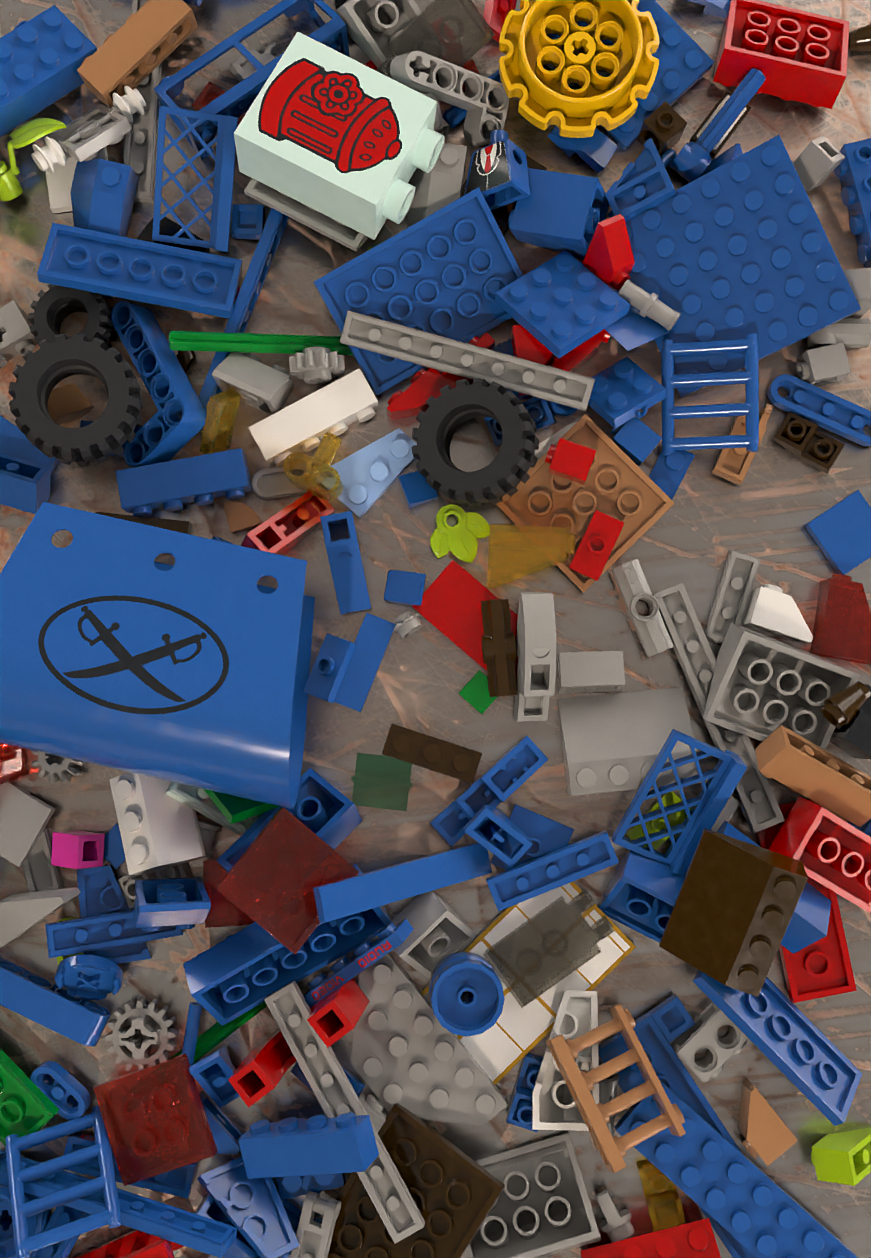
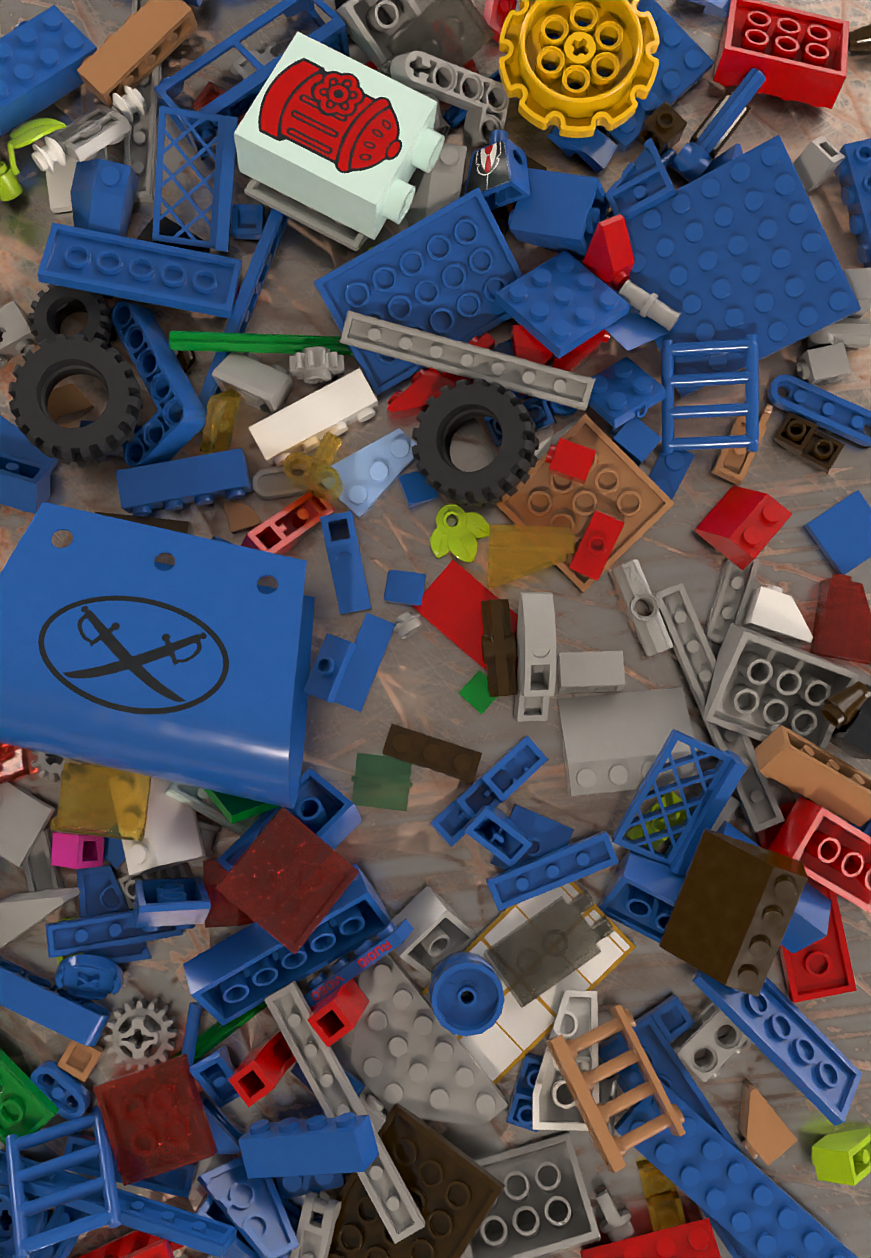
blue tile [313,842,492,923] -> none
none -> clear yellow piece [51,763,152,842]
none -> medium nougat plate [57,1040,105,1082]
none -> red slope [694,485,792,571]

